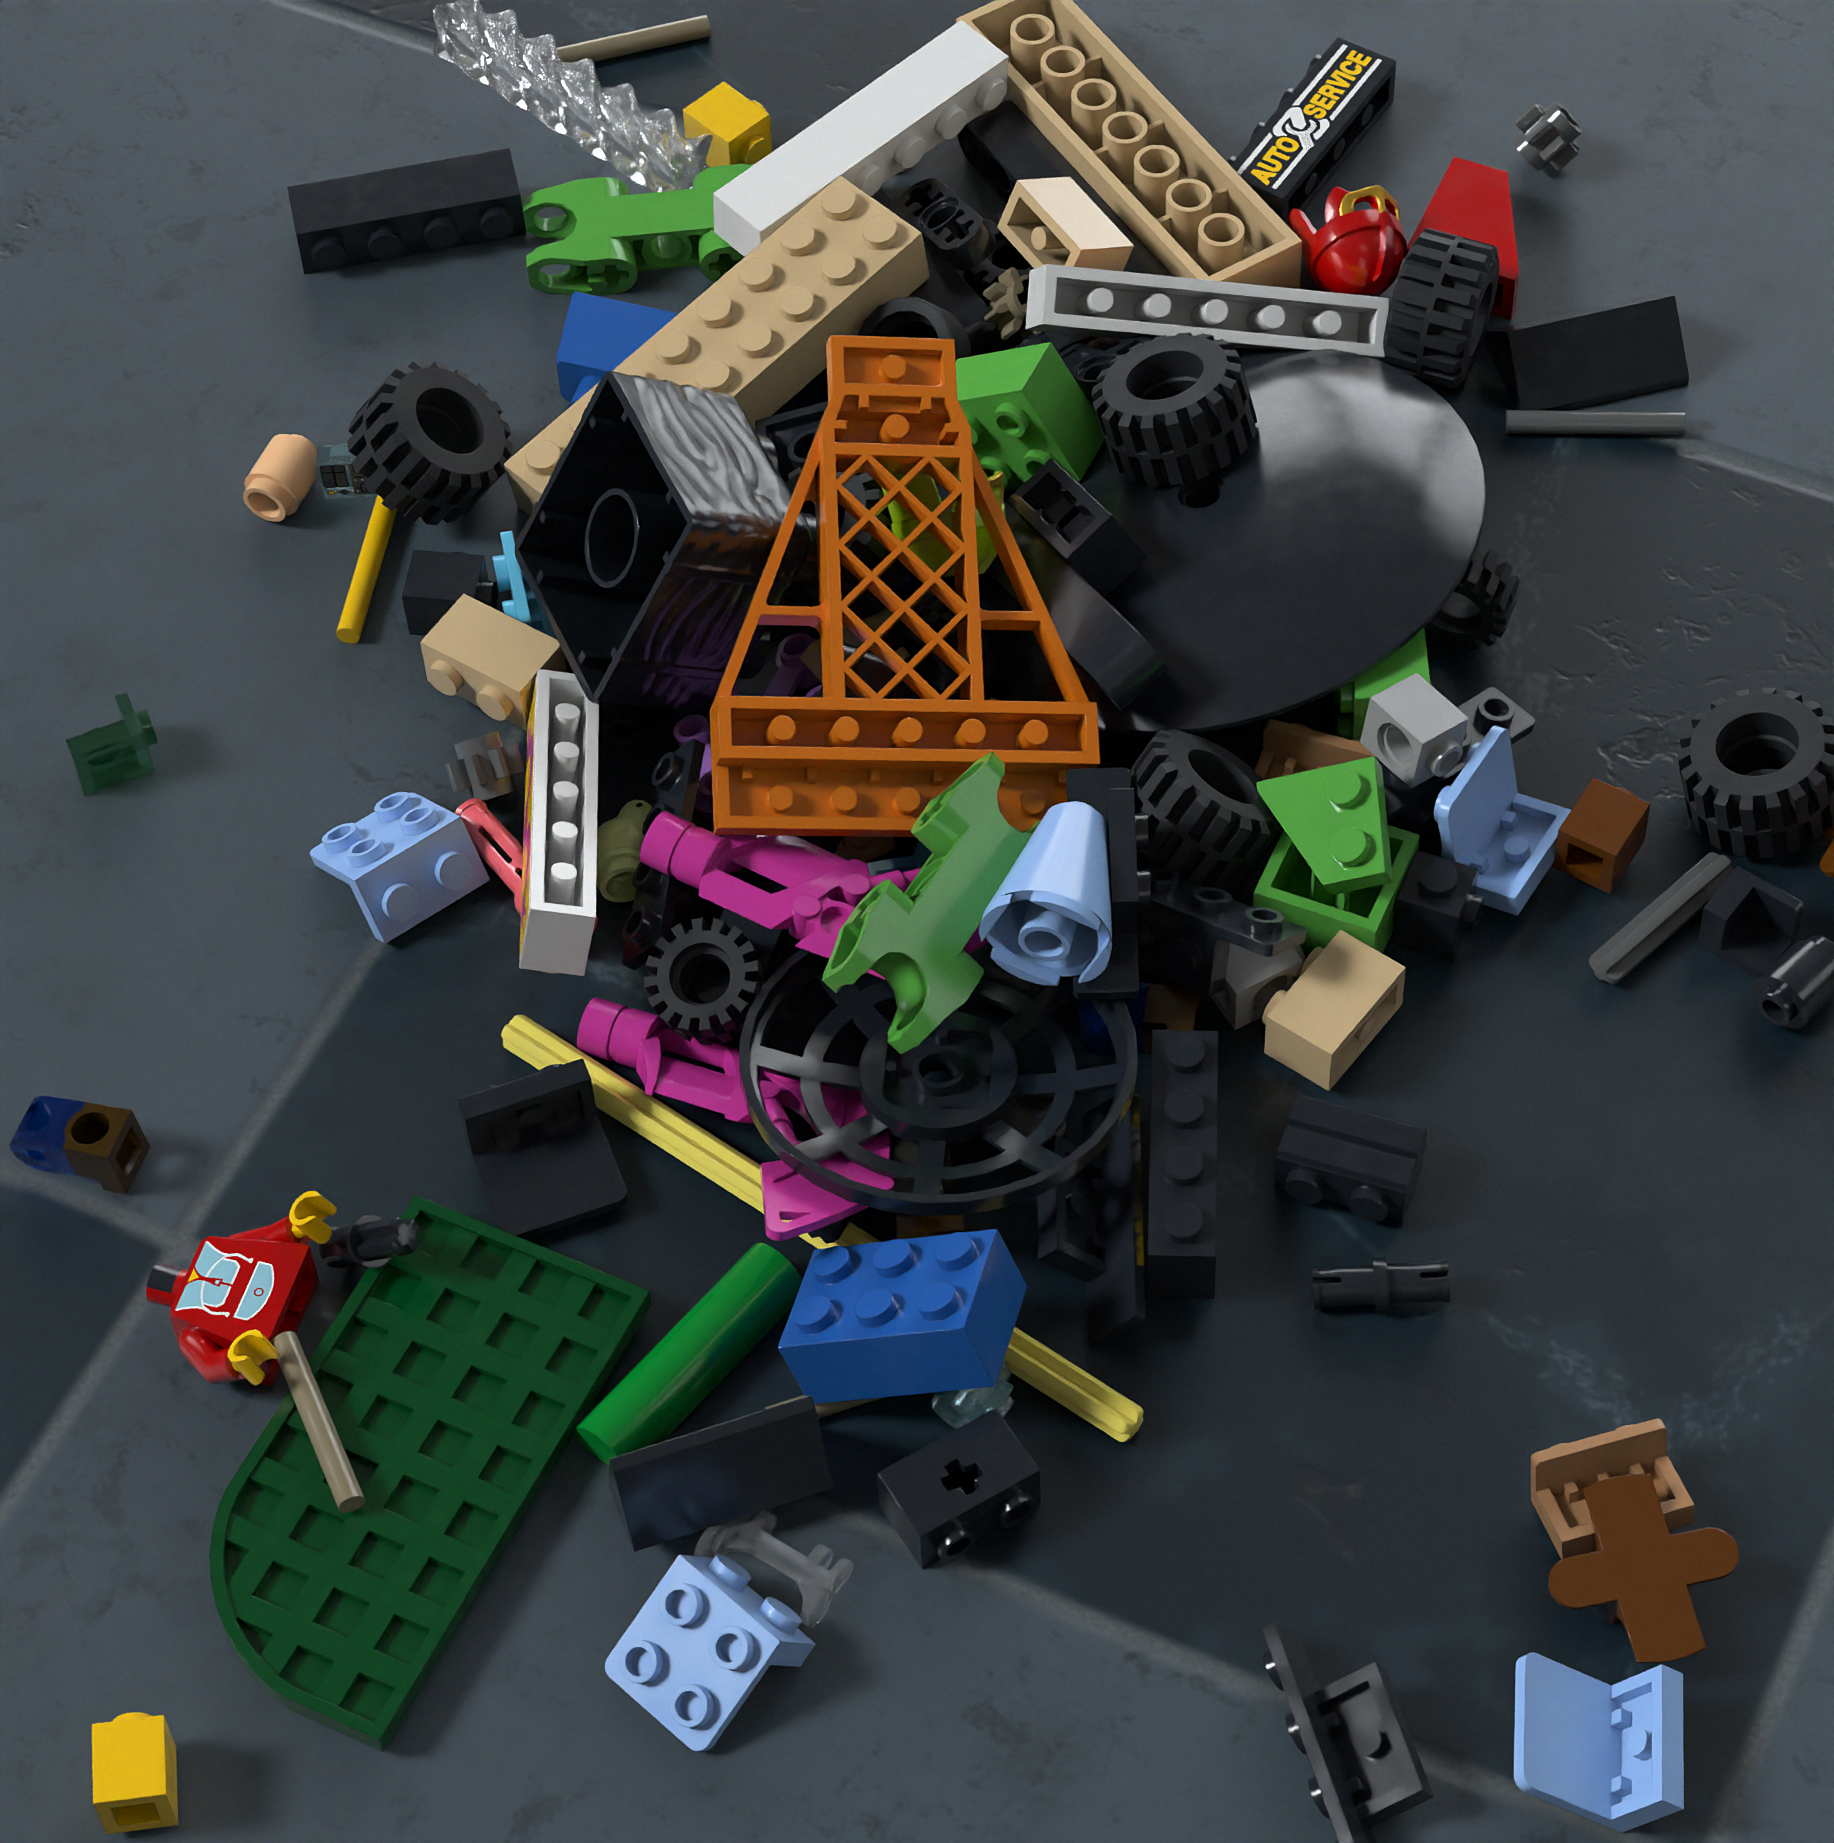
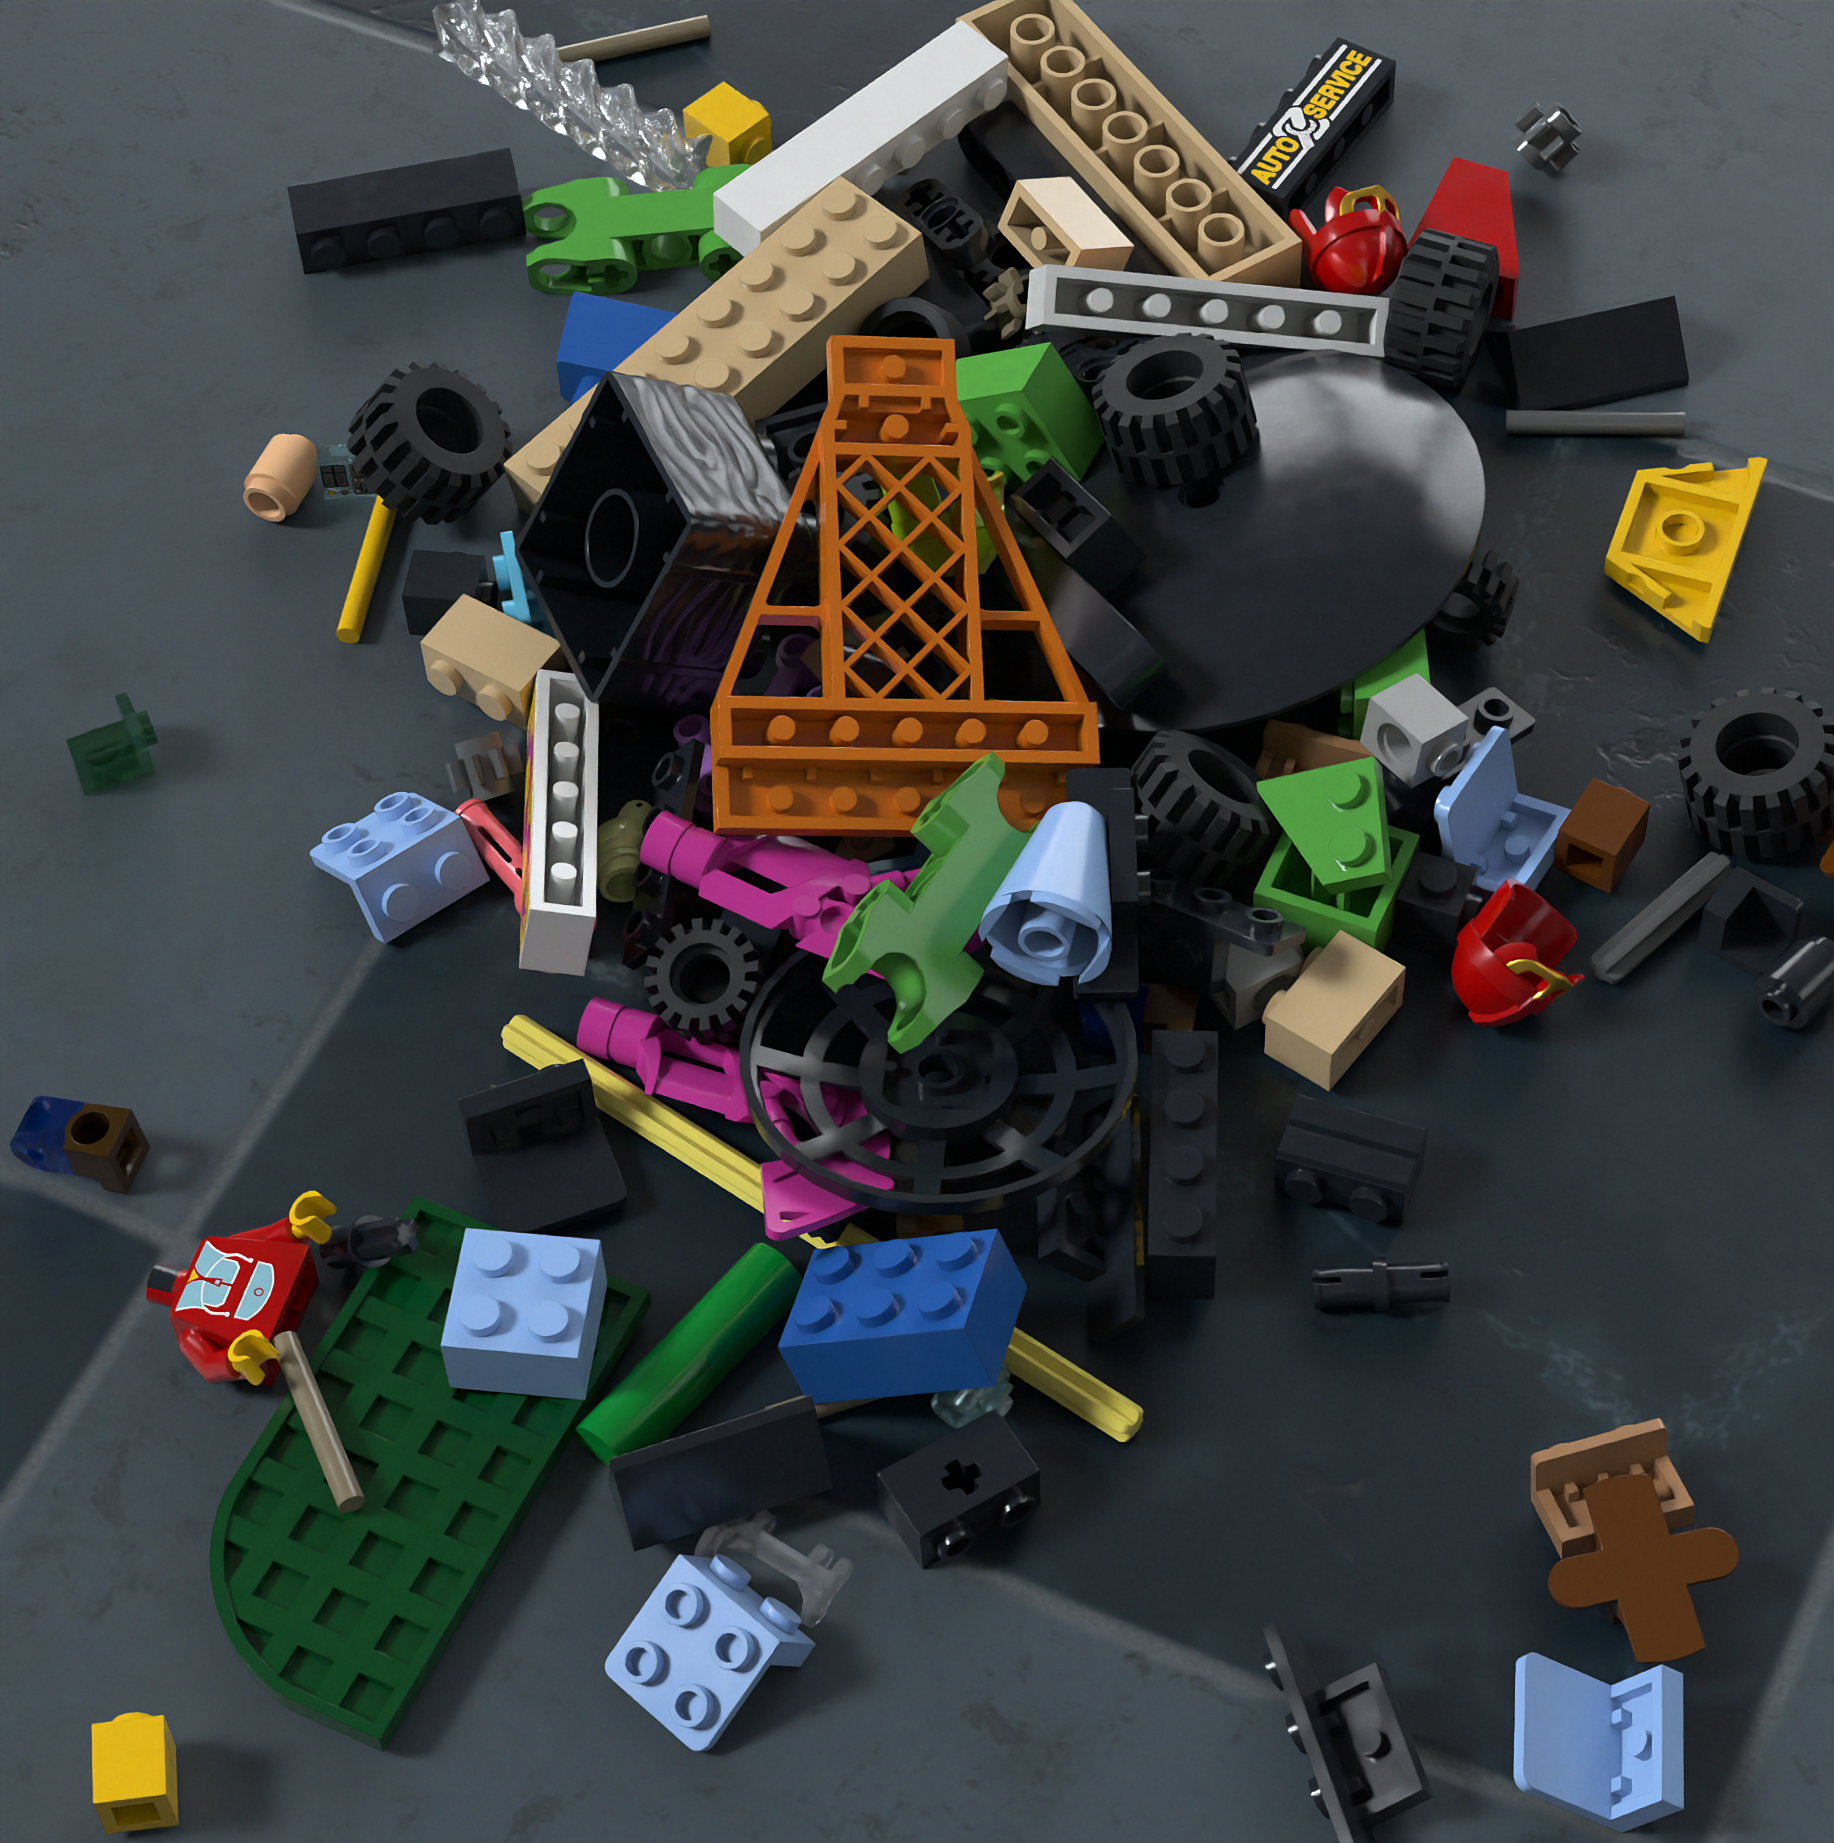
none -> light blue brick [441,1228,608,1400]
none -> red helmet [1451,878,1585,1028]
none -> yellow wing [1604,457,1768,644]

